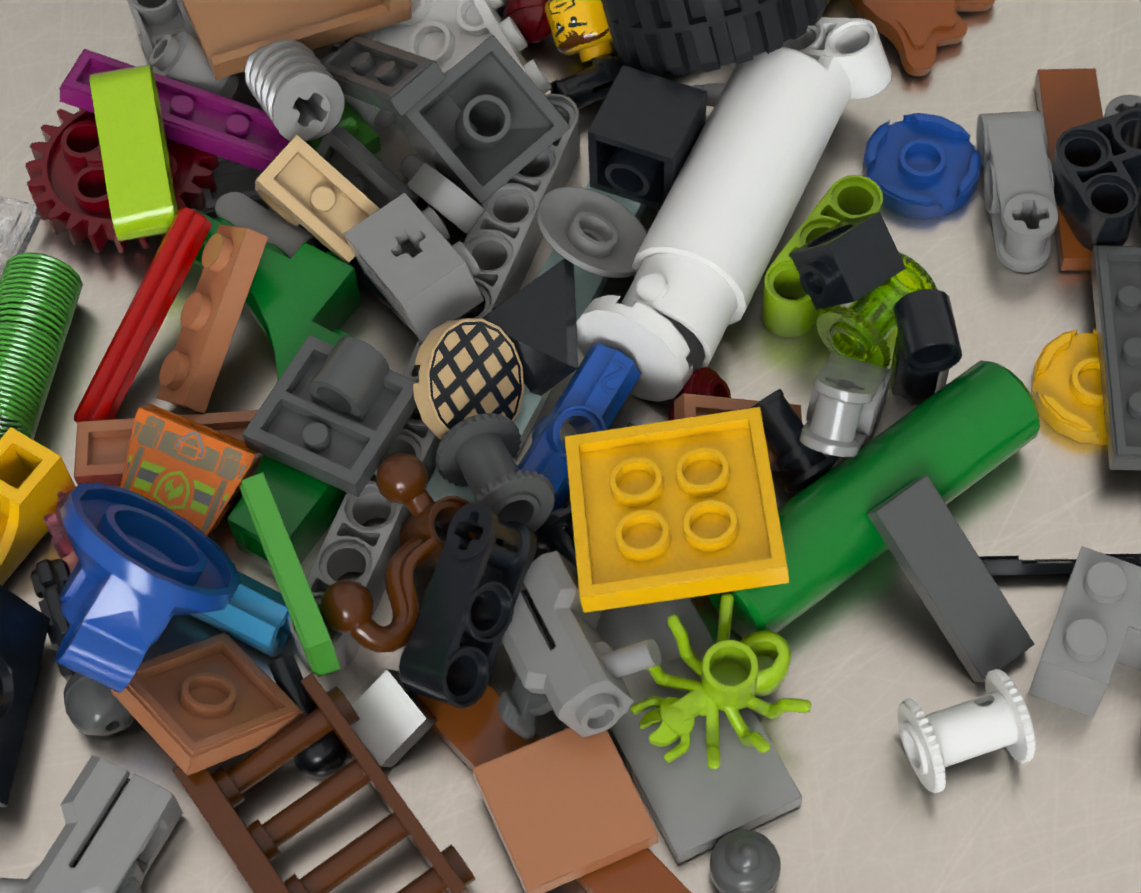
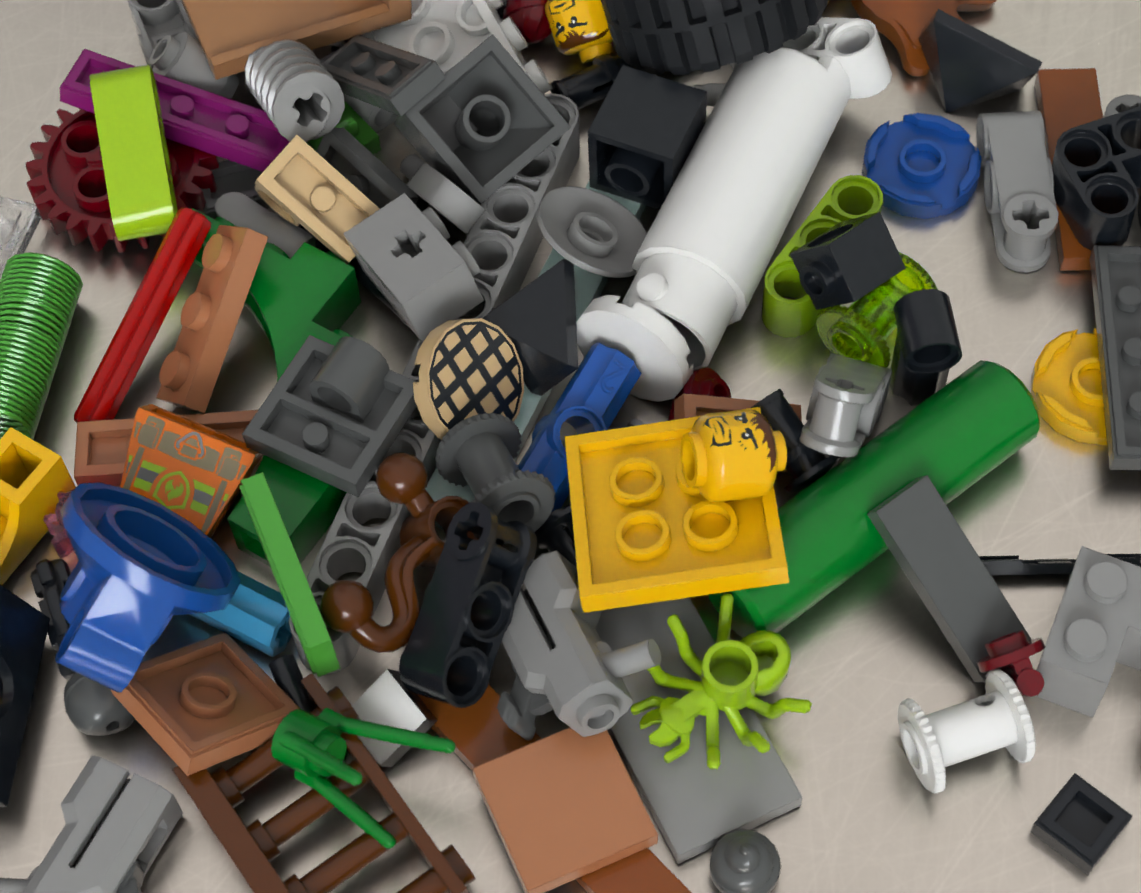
none -> green plant [271,708,456,849]
none -> yellow head [680,409,787,502]
none -> black slope [918,9,1042,113]
none -> dark red plate [977,630,1045,697]
none -> black tile [1030,773,1133,875]

